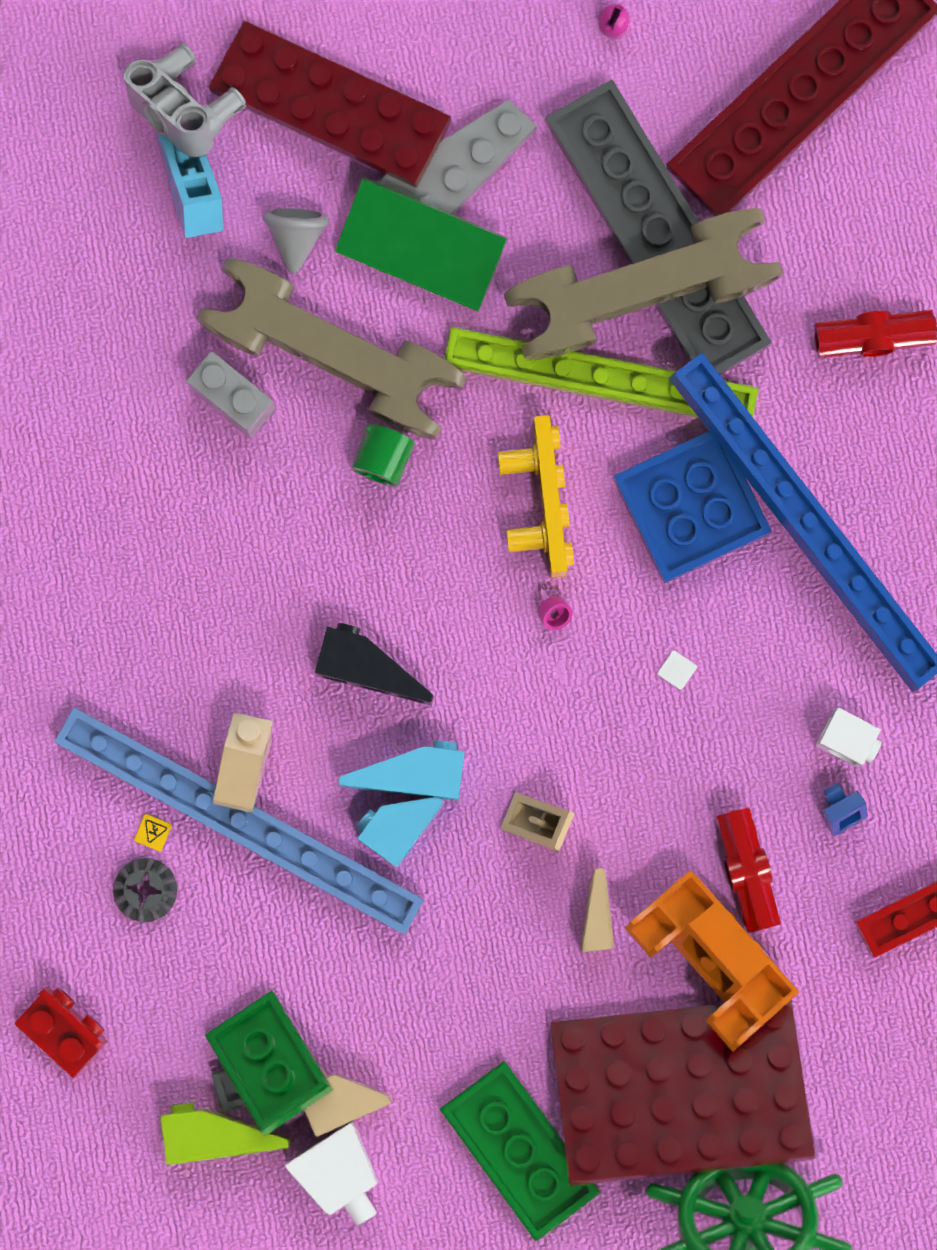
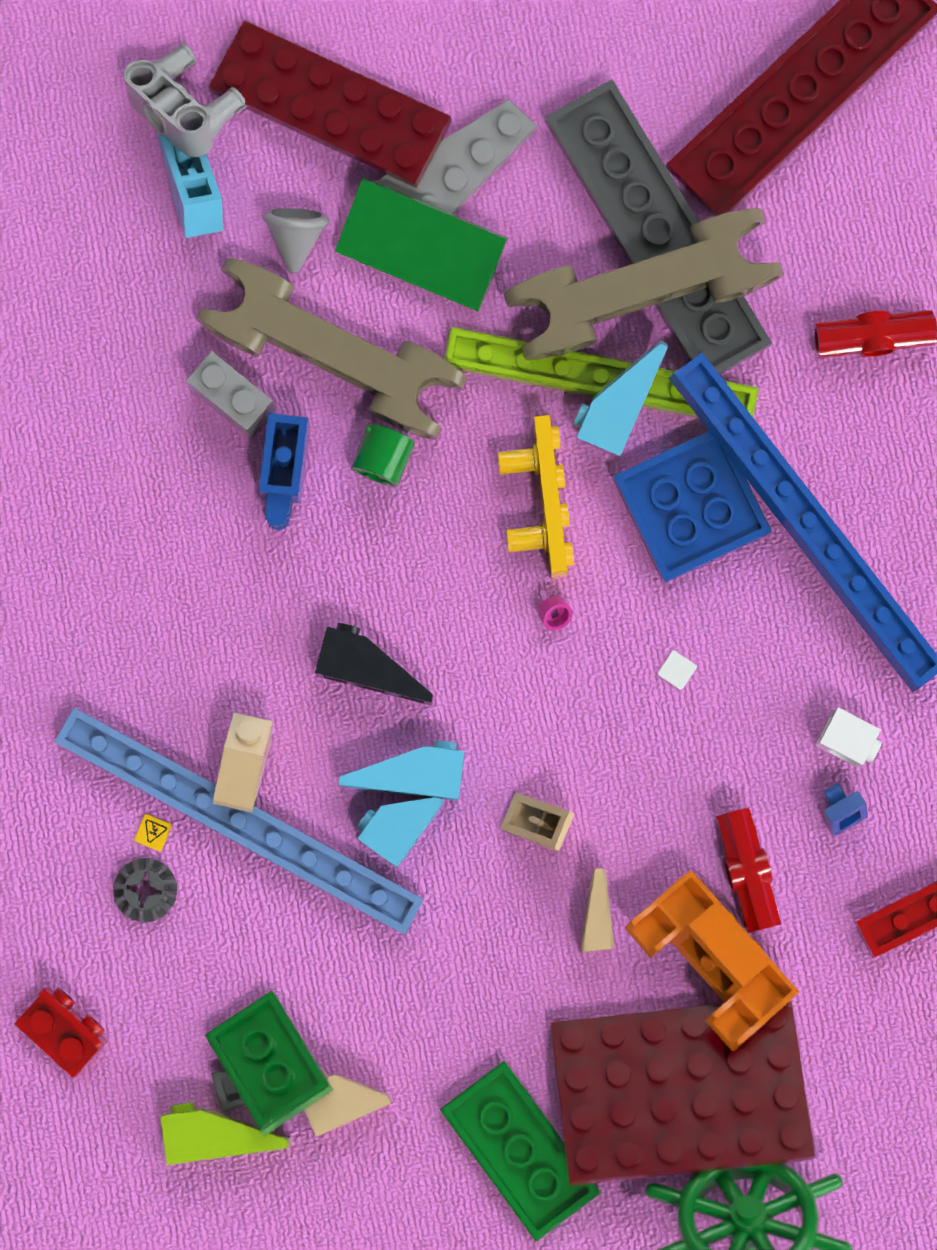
white torso [285,1121,378,1226] -> none
dark pink hinge [598,4,630,38] -> none
none -> blue hinge [258,413,311,532]
none -> medium azure slope [573,340,668,456]

